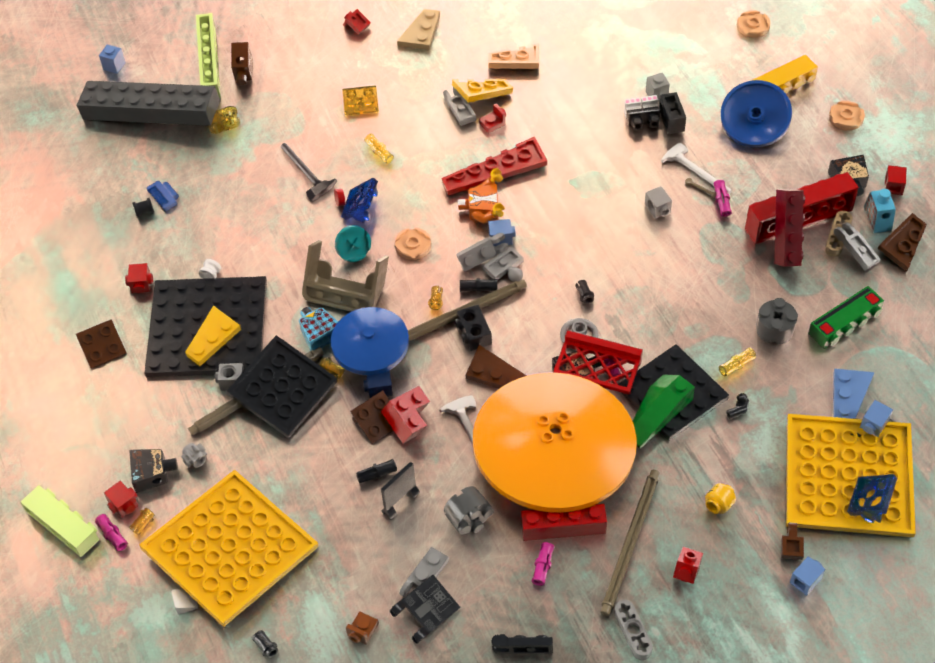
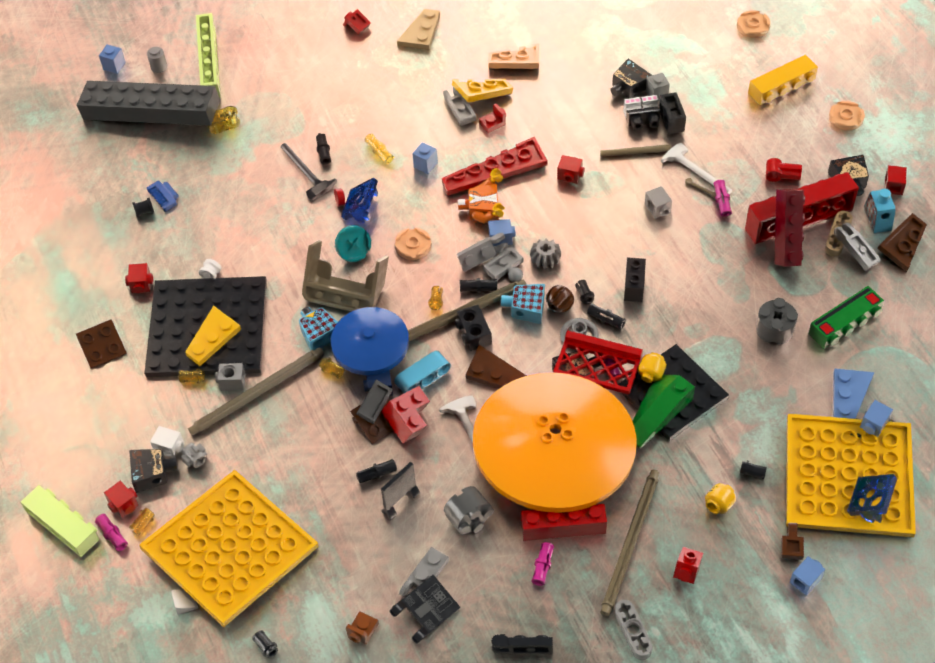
black plate [226,335,338,439] -> none
reddish brown torso [231,42,253,85] -> none
clear yellow bracket [342,85,379,115] -> none
clear yellow pin [719,347,756,377] -> none
blue dish [721,80,792,148] -> none
black arm [726,393,749,420] -> none
none -> light grey brick [147,47,167,73]
none -> white brick [150,426,184,458]
none -> clear yellow pin [179,368,205,384]
none -> black axle [316,133,331,165]
none -> dark grey tile [356,380,393,424]
none -> medium azure beam [394,351,451,393]
none -> medium blue brick [412,142,438,174]
none -> medium azure torso [501,284,545,324]
none -> light grey gear [530,238,561,269]
none -> reddish brown piece [546,285,574,313]
none -> brick [557,155,585,184]
none -> black pin [587,303,626,330]
none -> dark tan bar [600,144,671,157]
none -> black torso [610,58,652,98]
none -> black brick [624,257,646,302]
none -> yellow head [638,352,667,383]
none -> black pin [740,460,767,480]
none -> red piece [765,158,802,182]

